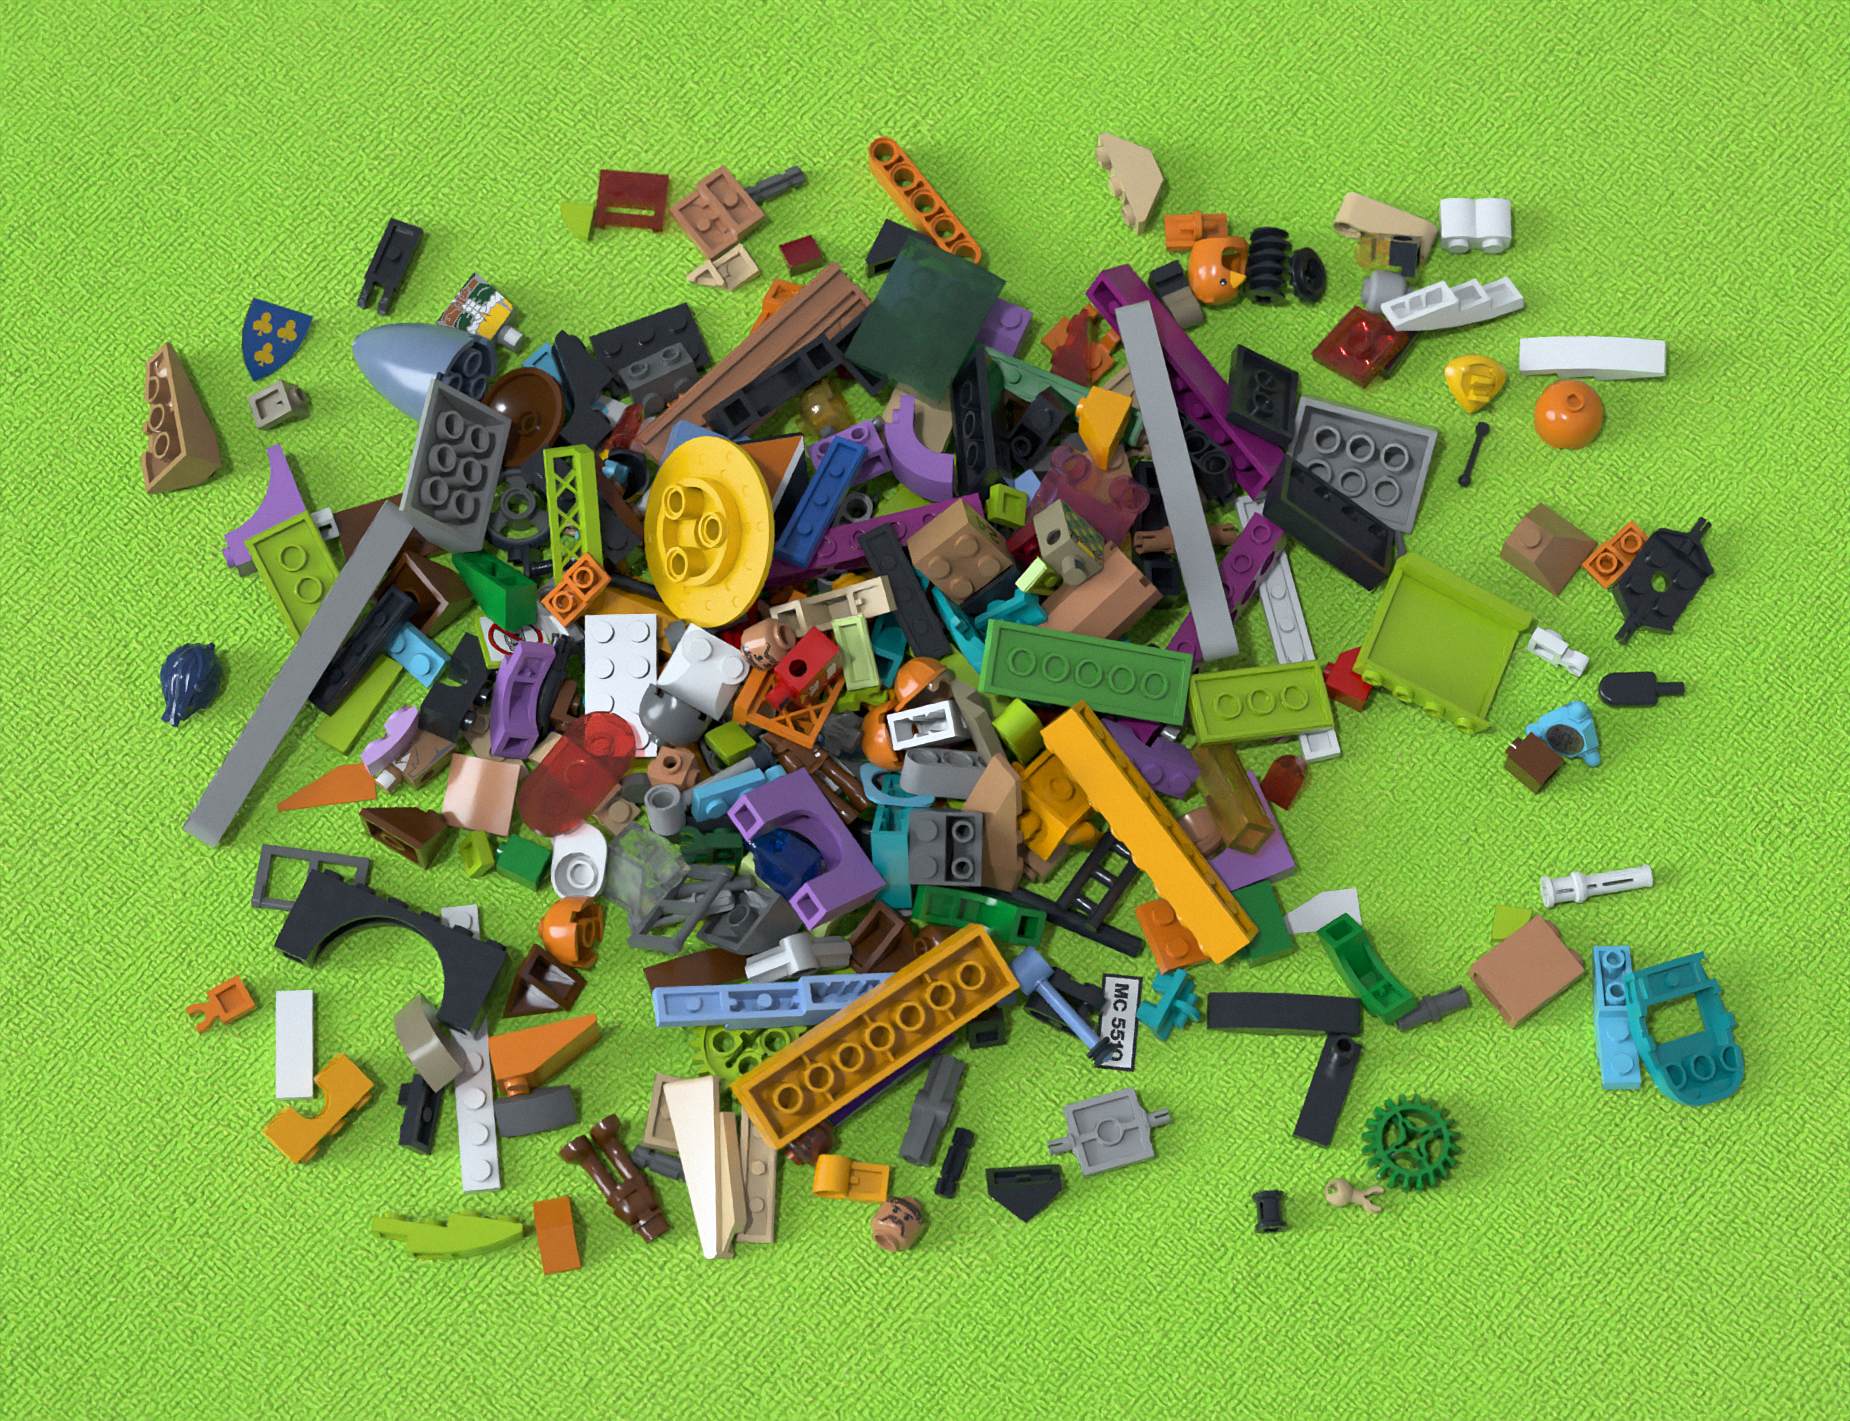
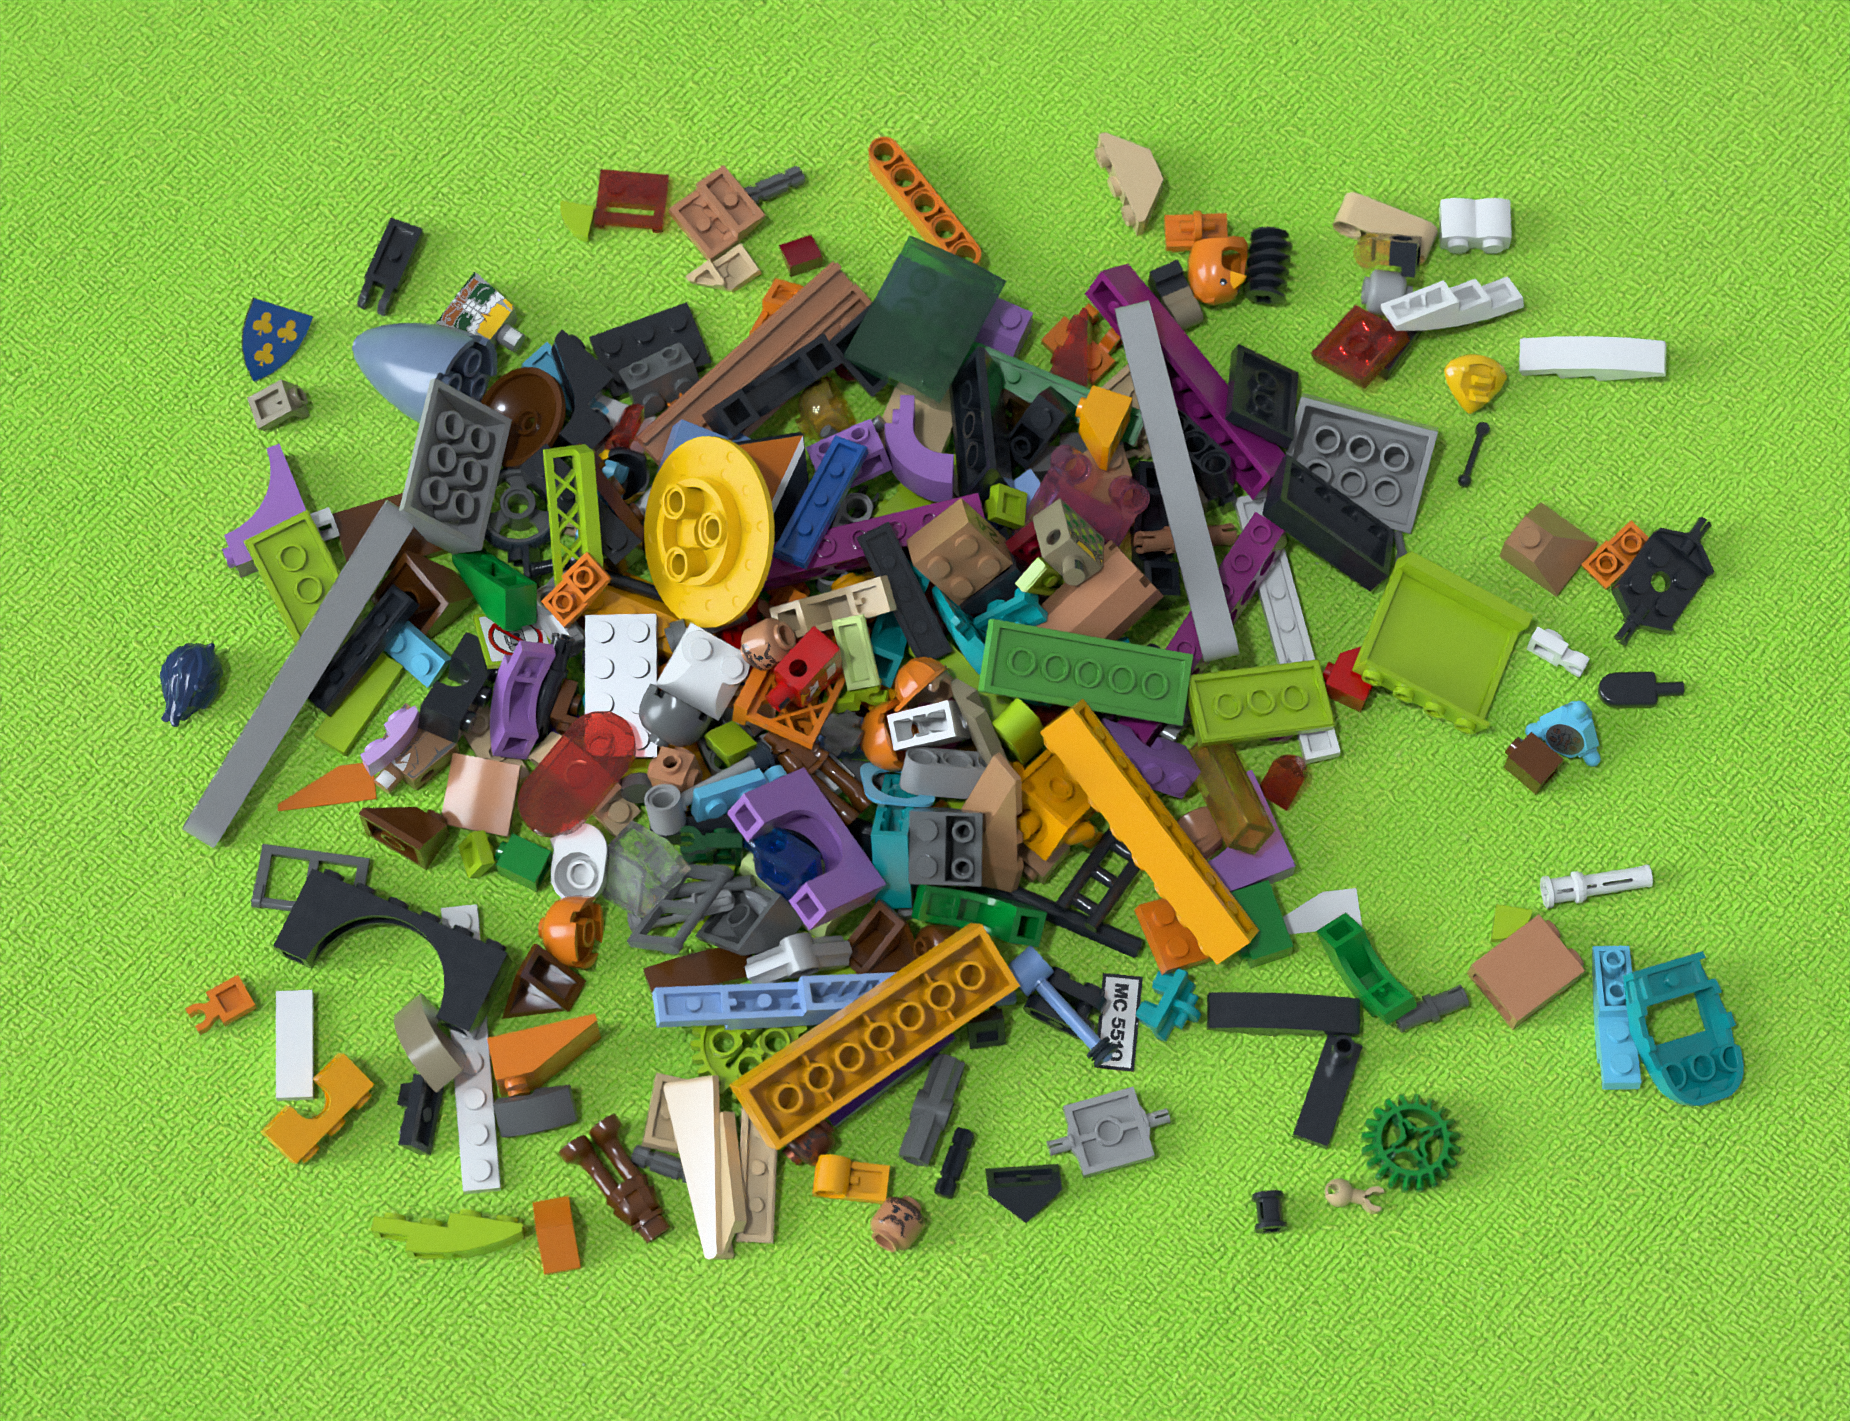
medium nougat wedge [141,342,221,494] -> none
black slope [865,218,933,279] -> none
black gear [1286,247,1326,303] -> none
orange cylinder [1533,379,1604,450] -> none

